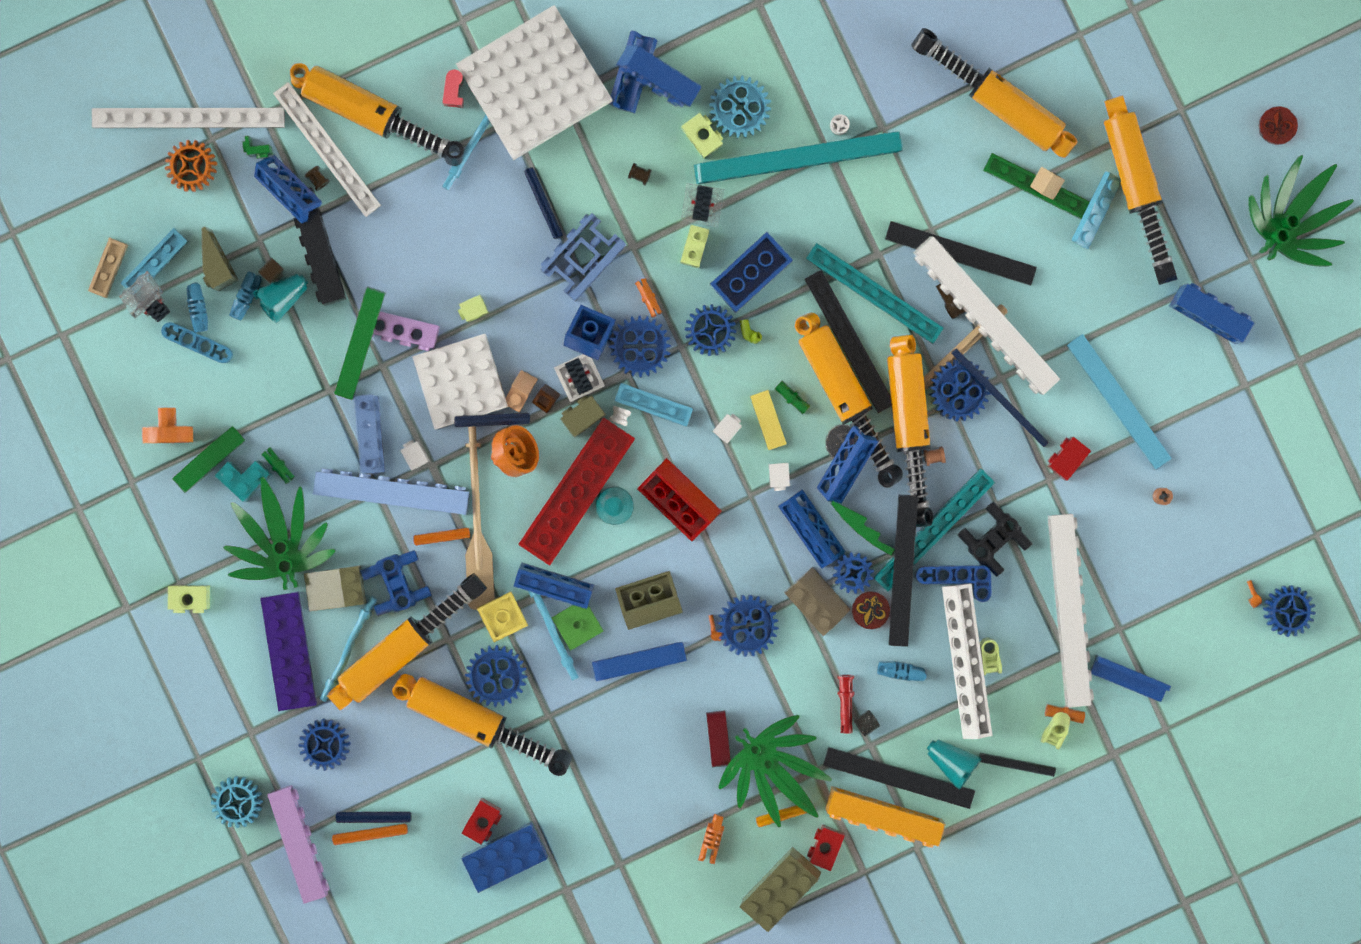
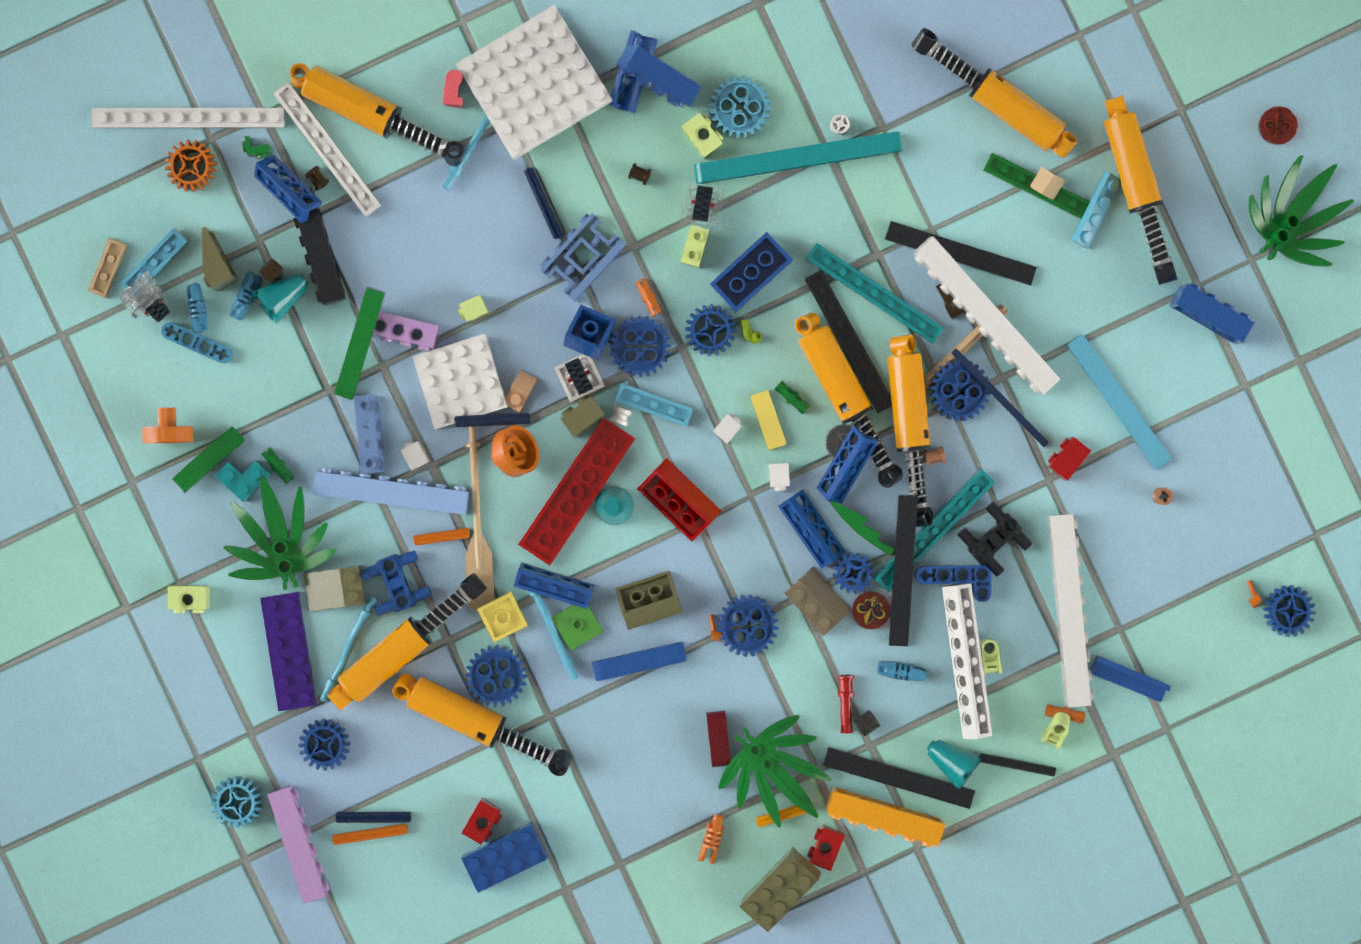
reddish brown slope [532,384,560,413] -> none

